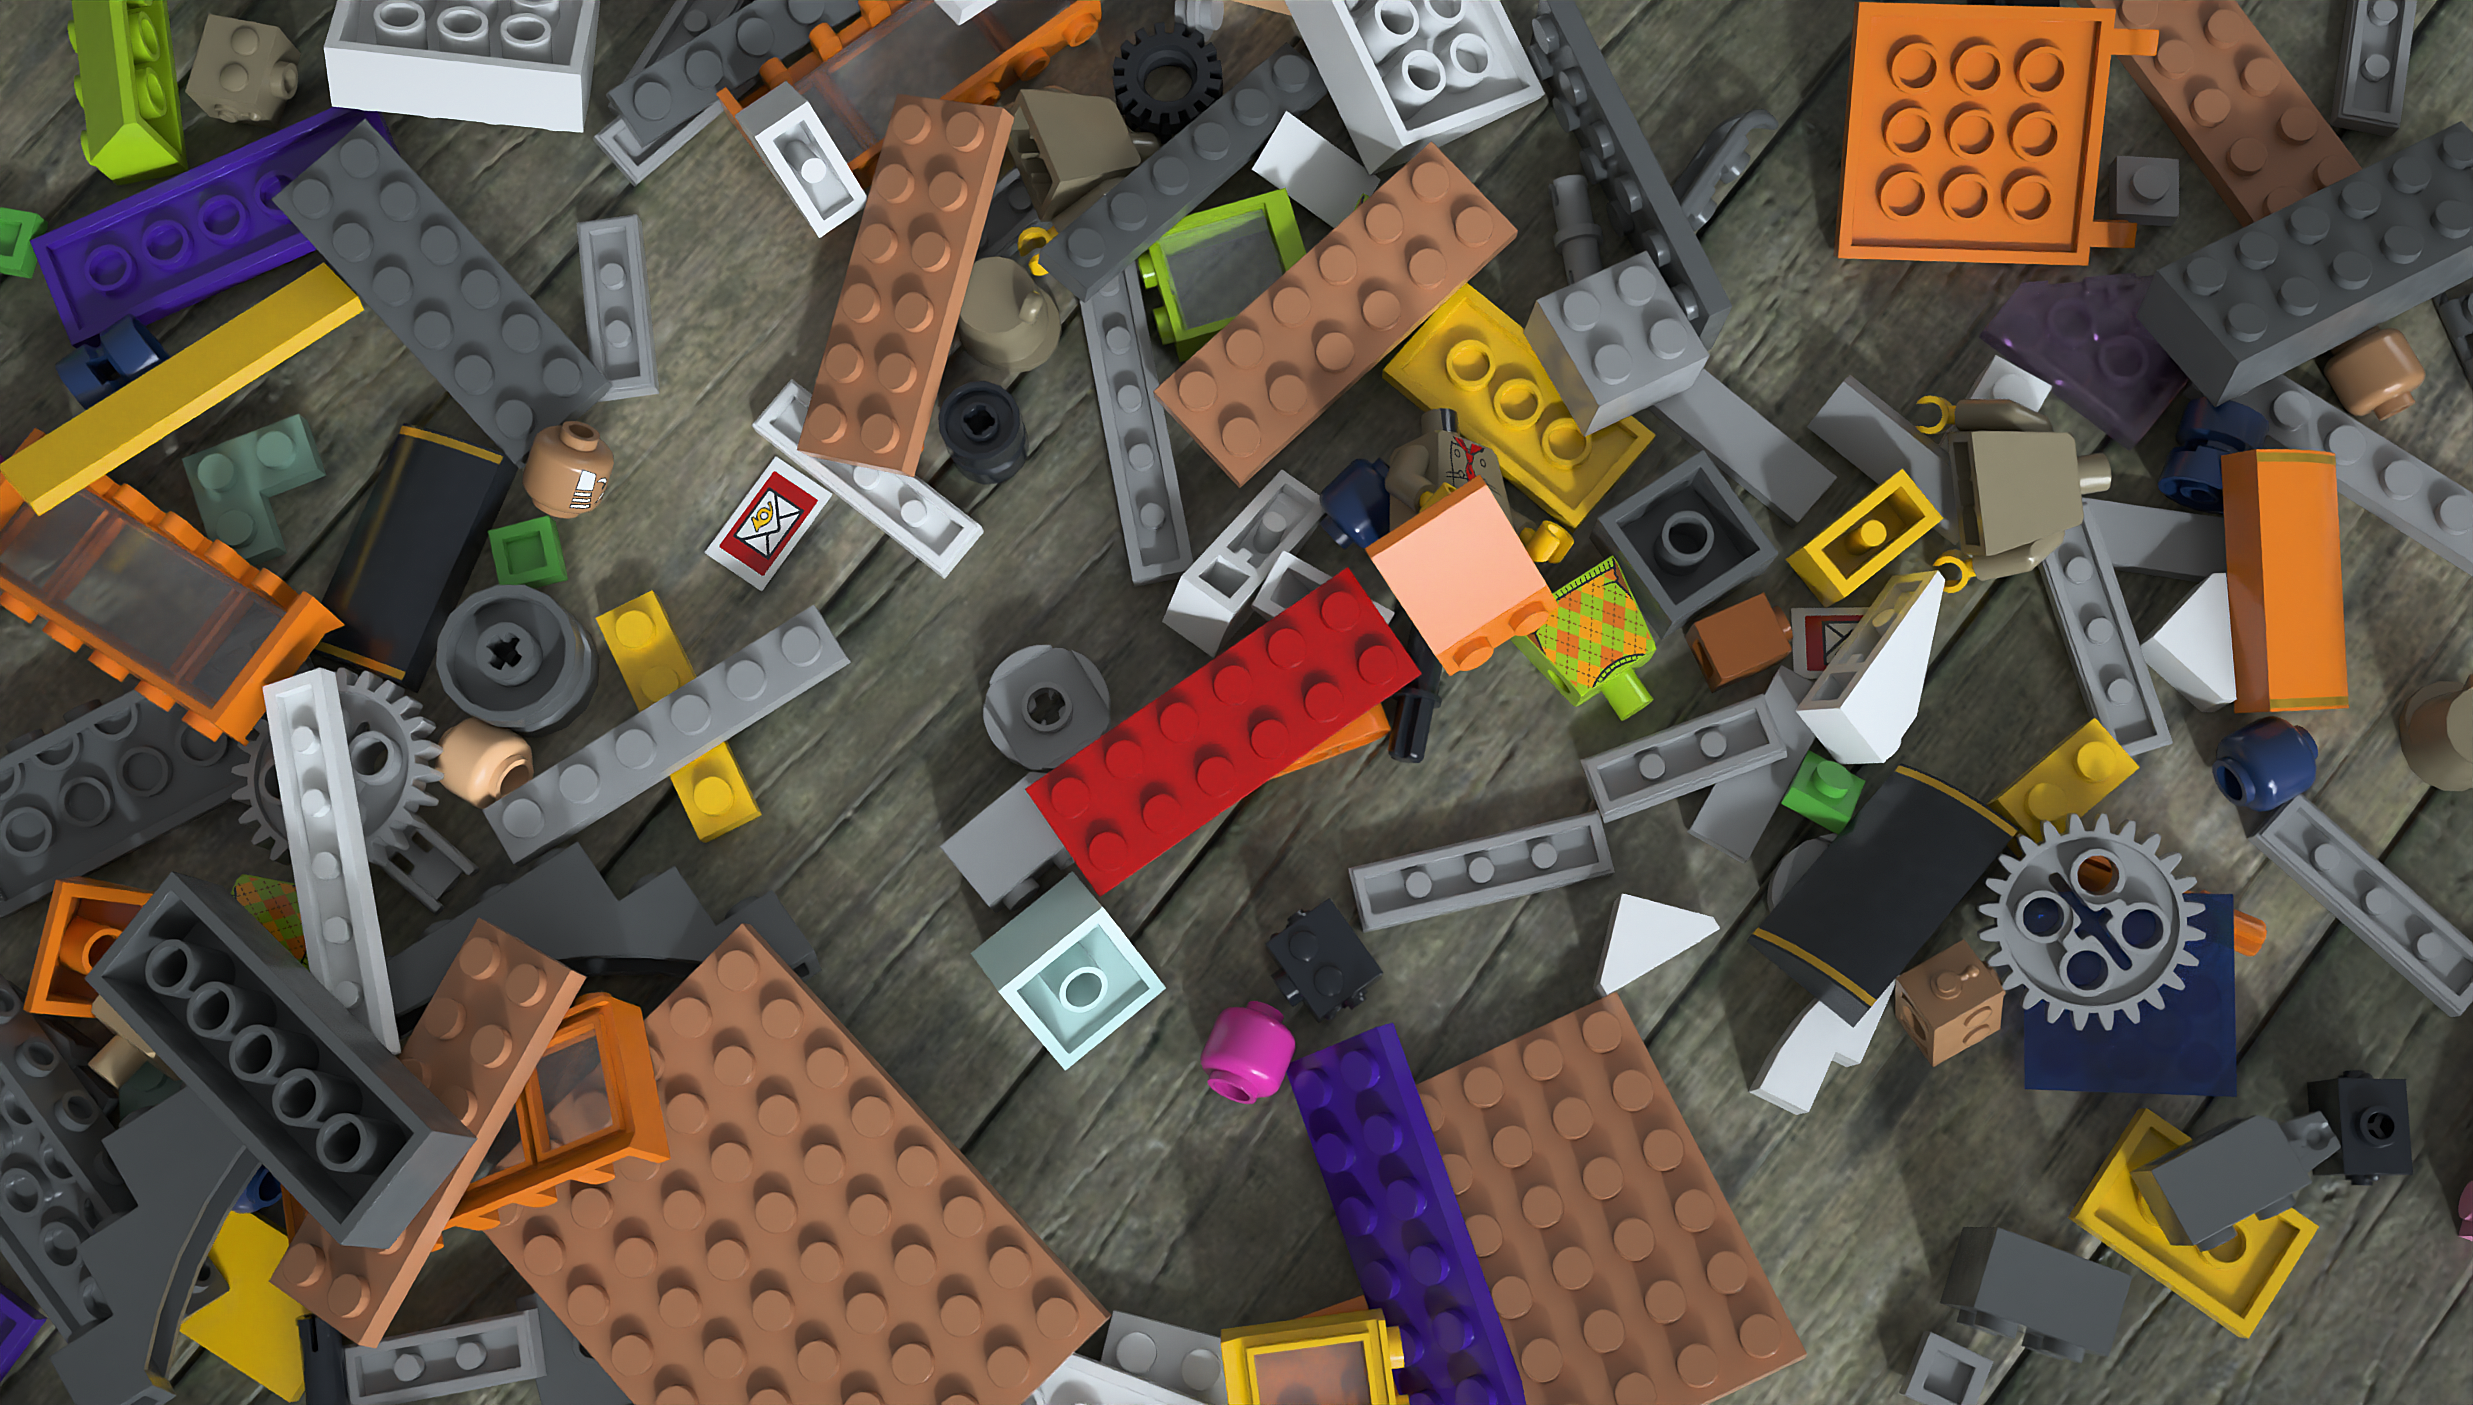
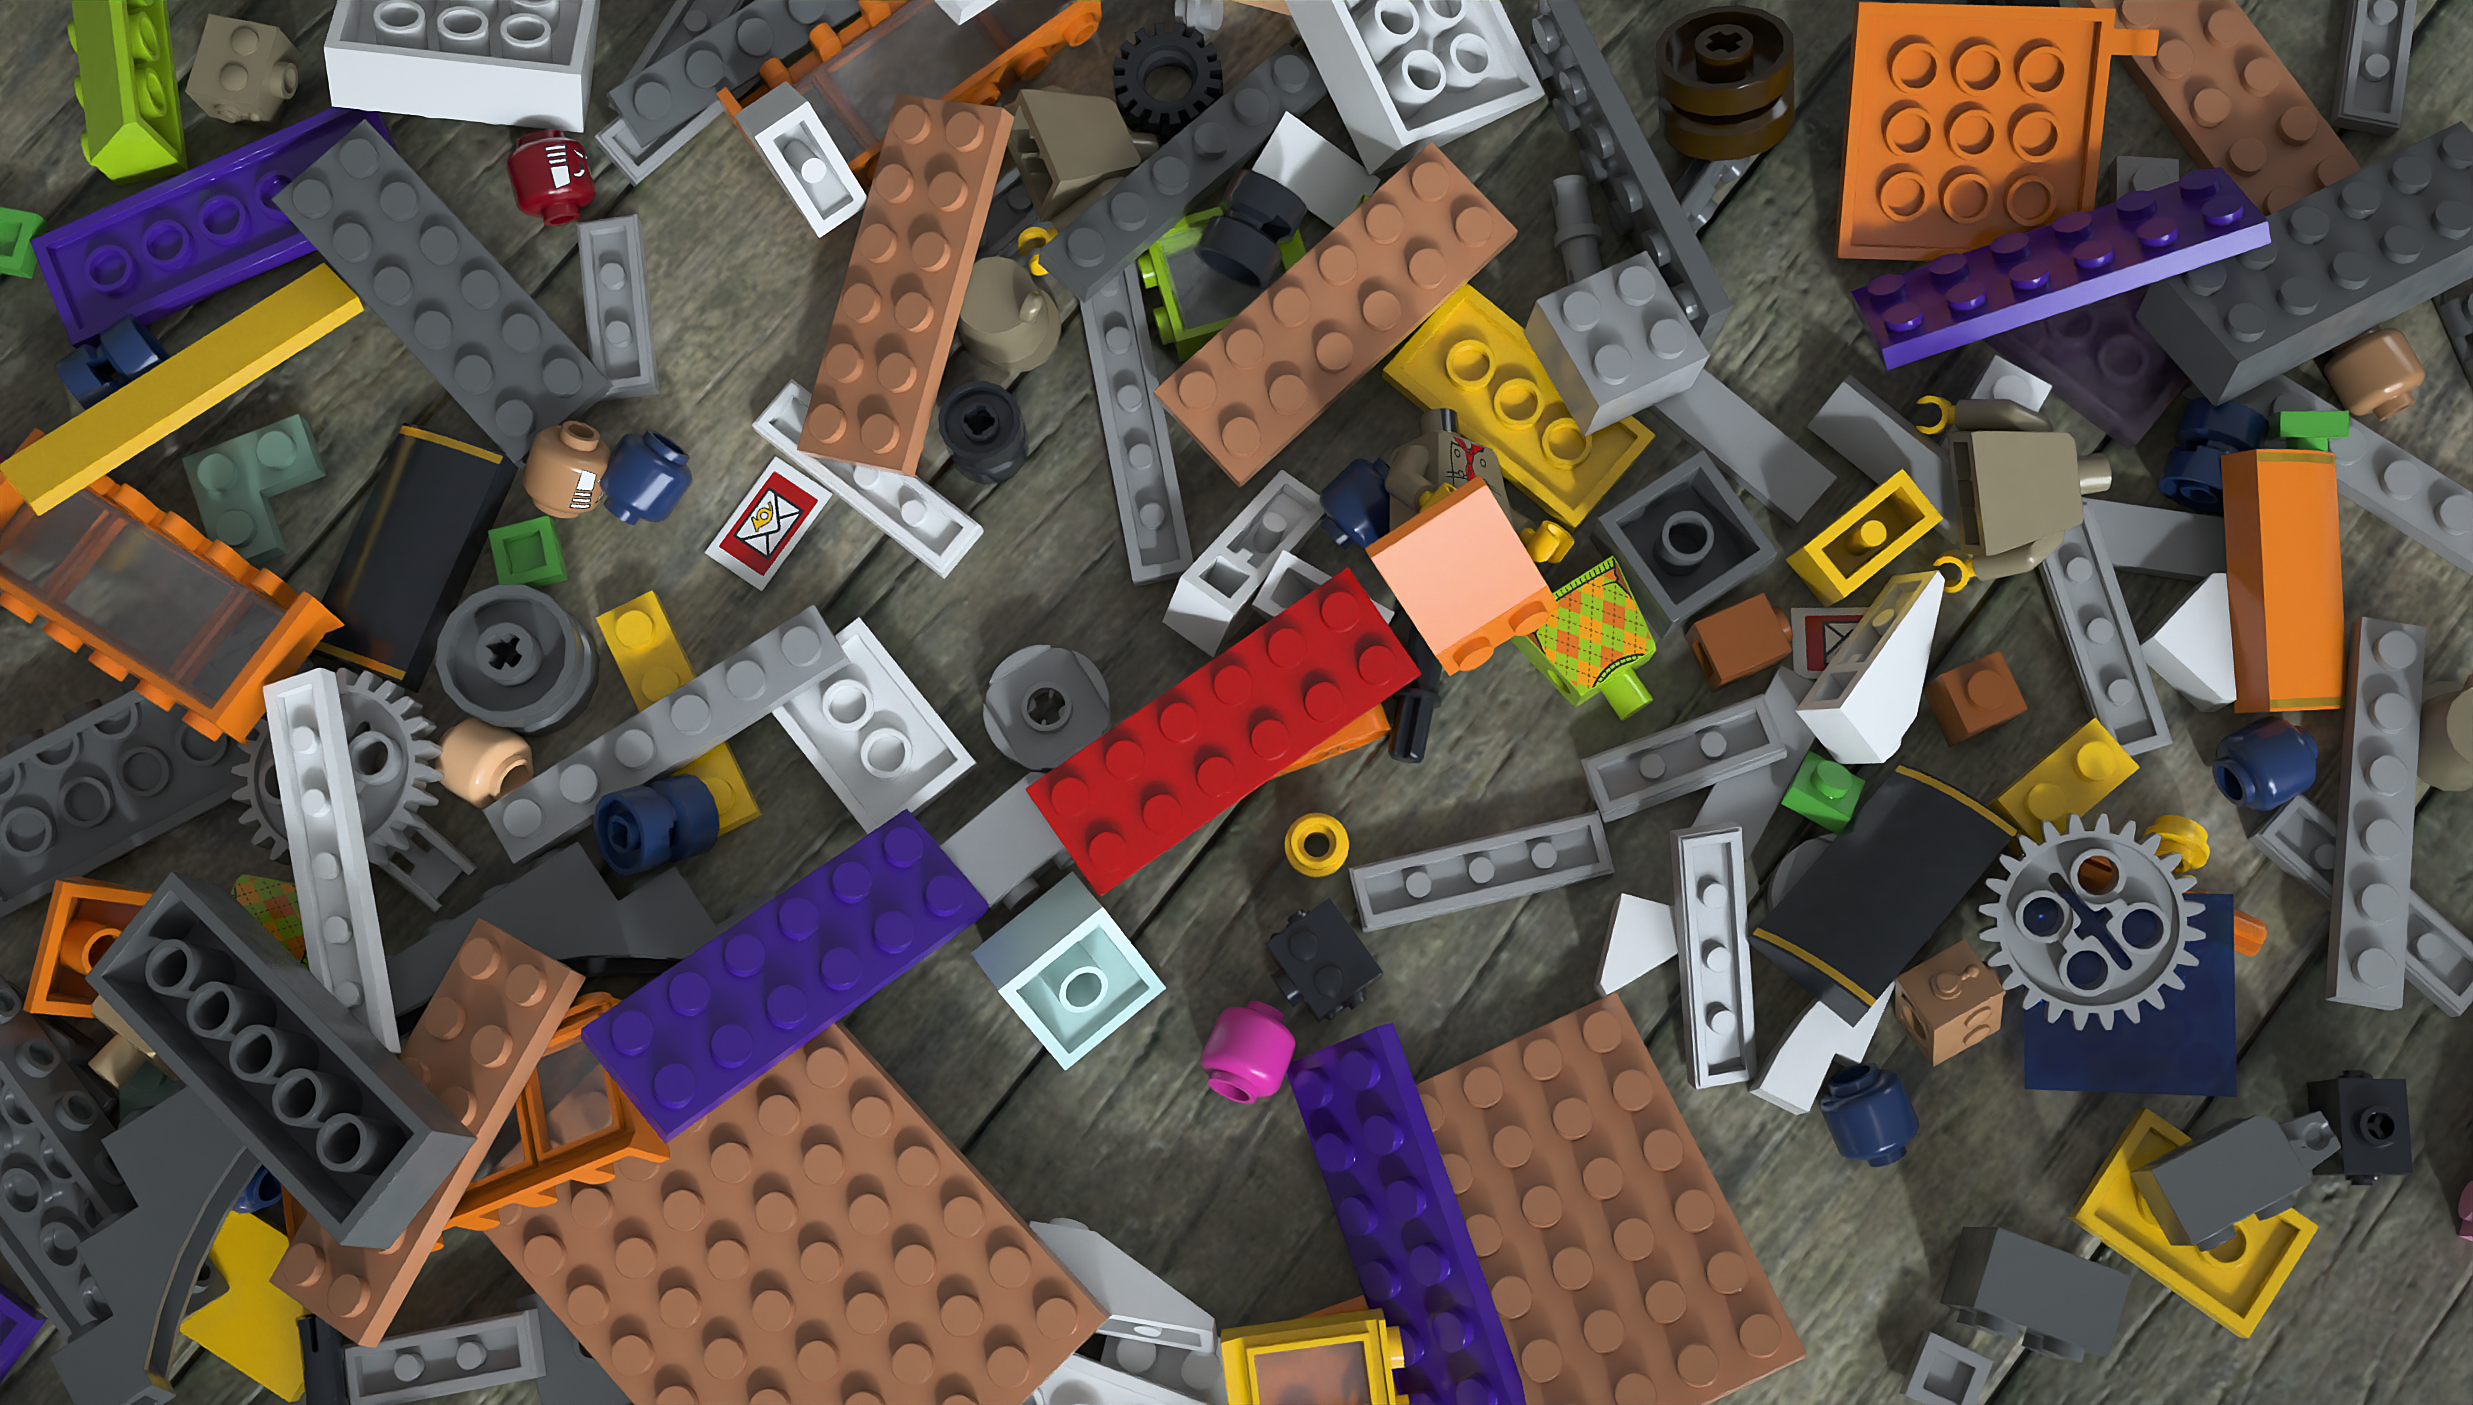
none -> dark red head [506,129,596,226]
none -> dark purple plate [581,808,989,1144]
none -> dark blue wheel [593,773,719,876]
none -> dark blue head [600,429,692,525]
none -> white plate [772,617,978,834]
none -> white slope [1029,1218,1218,1354]
none -> black wheel [1194,169,1307,290]
none -> yellow plate [1285,813,1349,878]
none -> dark brown wheel [1655,5,1795,161]
none -> tile [1670,821,1758,1090]
none -> dark blue head [1819,1062,1919,1167]
none -> dark purple plate [1851,167,2271,370]
none -> dark orange brick [1923,650,2028,747]
none -> yellow plate [2142,815,2210,873]
none -> bright green plate [2267,411,2349,452]
none -> light grey plate [2325,617,2426,1011]

